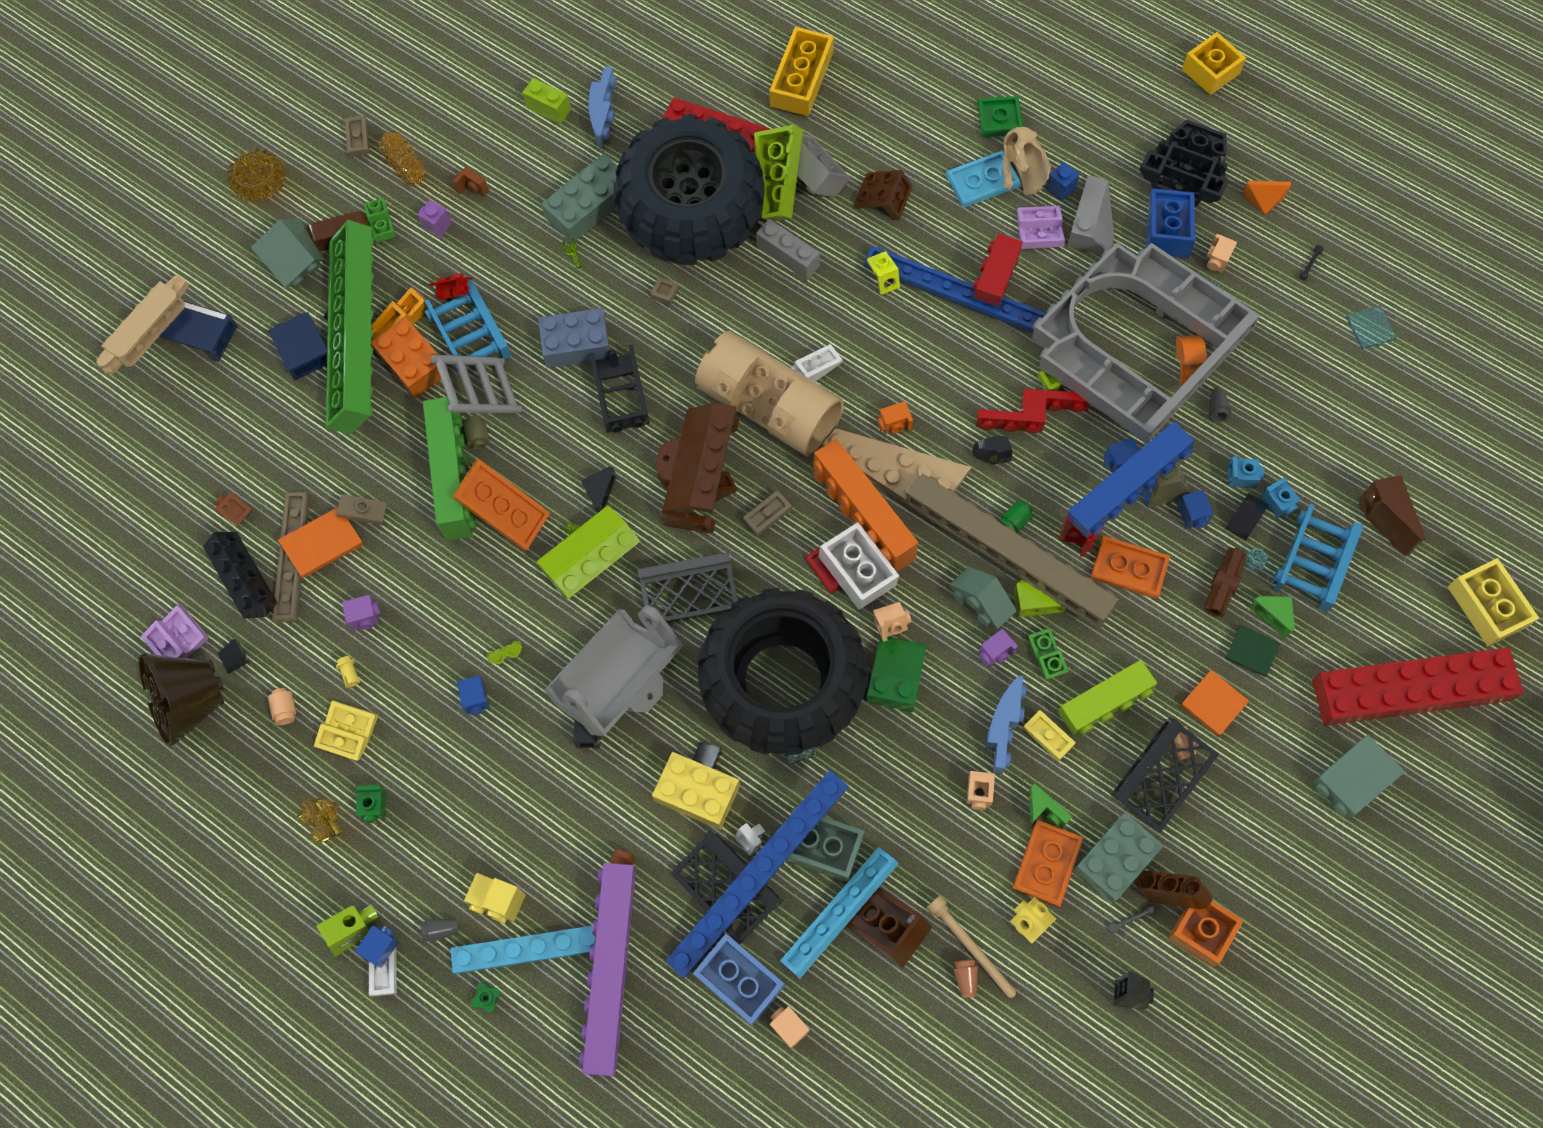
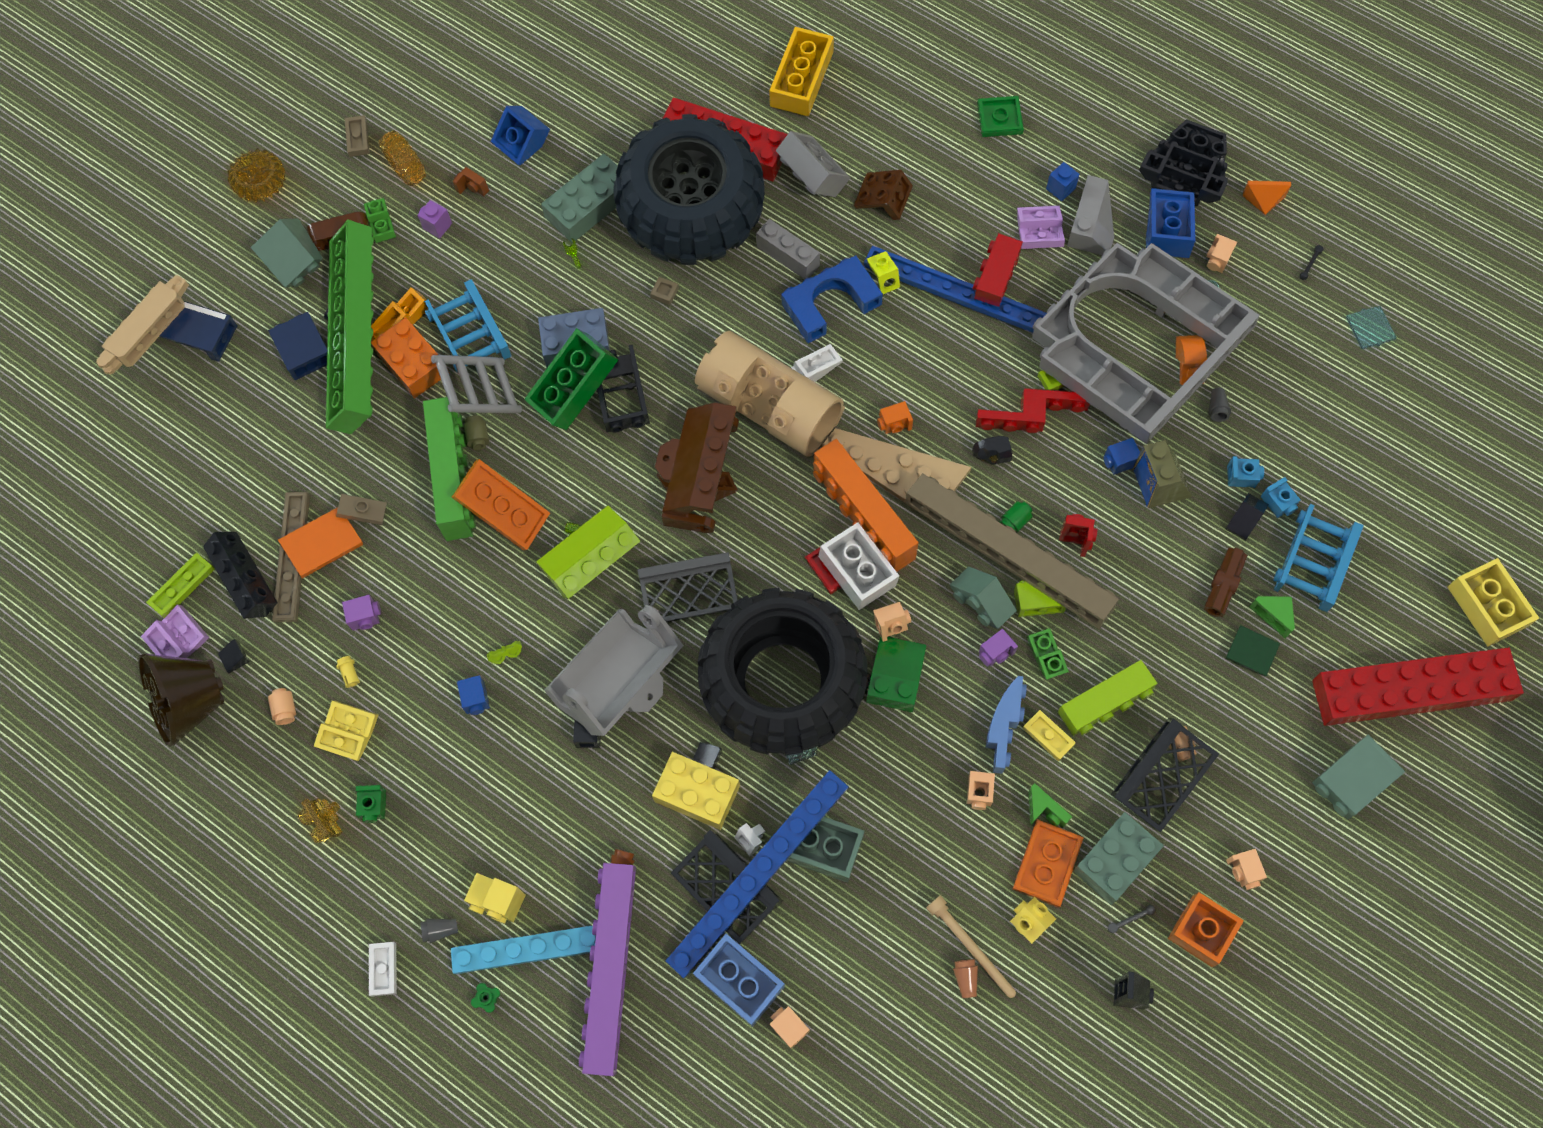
dark orange bracket [214,492,252,527] -> none
lime torso [316,905,379,957] -> none
blue brick [355,925,399,968] -> none
red hinge [429,274,473,300] -> none
lime brick [522,78,571,124] -> none
black slope [581,467,617,513] -> none
medium blue slope [589,66,617,148] -> none
dark tan plate [743,490,792,537] -> none
lime wedge [754,125,803,222] -> none
medium azure plate [780,847,898,979] -> none
reddish brown slope [845,888,932,969] -> none
medium azure tile [945,150,1021,208] -> none
tan hair [1002,127,1051,196] -> none
blue brick [1067,421,1195,538] -> none
orange tile [1090,535,1170,600] -> none
reddish brown beam [1136,870,1213,909] -> none
blue brick [1177,490,1213,529] -> none
orange tile [1180,670,1249,737] -> none
yellow brick [1182,32,1246,95] -> none
clear light blue plate [1246,548,1268,570] -> none
reddish brown slope [1359,475,1426,556] -> none
none -> lime plate [146,552,215,618]
none -> blue slope [490,106,550,165]
none -> green brick [524,328,618,430]
none -> blue arch [781,255,883,344]
none -> light nougat brick [1226,849,1267,890]

